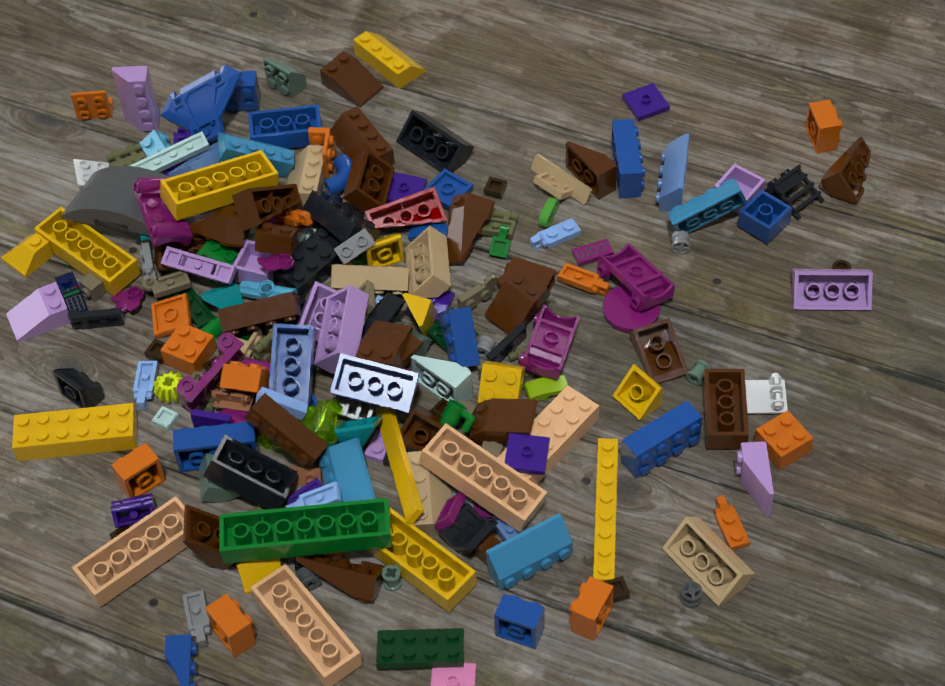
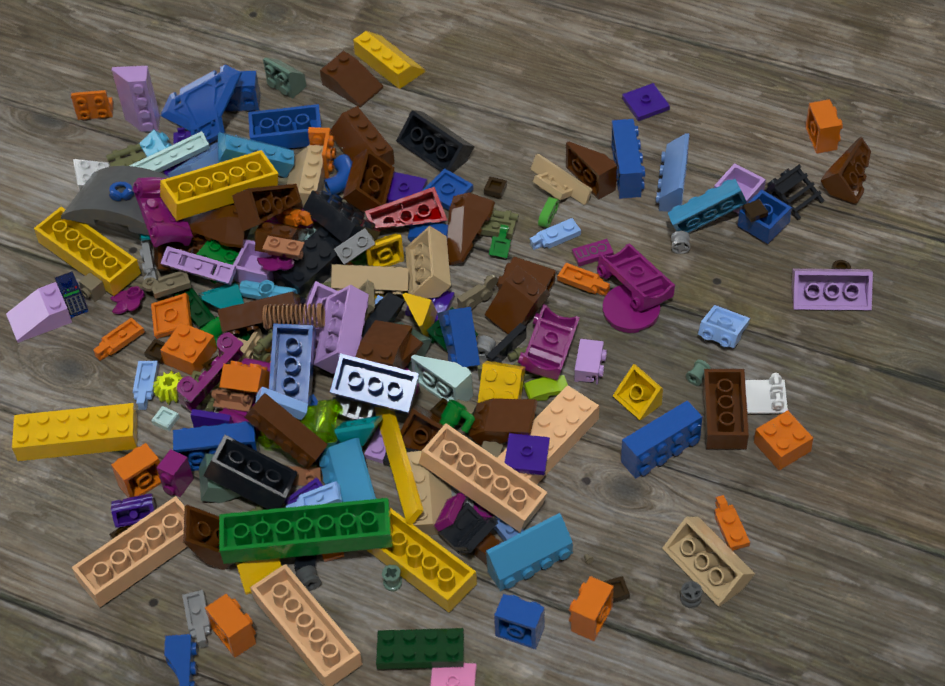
yellow slope [1,233,54,278] -> none
black slope [52,368,105,408] -> none
black plate [68,308,125,330] -> none
reddish brown wedge [296,554,385,602] -> none
yellow plate [593,438,618,581] -> none
reddish brown slope [630,318,688,384] -> none
lavender slope [735,441,774,516] -> none
none -> orange hinge [93,318,145,360]
none -> blue piece [109,182,134,201]
none -> magenta brick [156,449,194,497]
none -> nougat hinge [262,236,305,260]
none -> medium nougat piece [263,303,325,330]
none -> lavender hinge [575,339,607,384]
none -> light blue plate [698,305,750,348]
none -> dark brown tile [742,199,768,222]

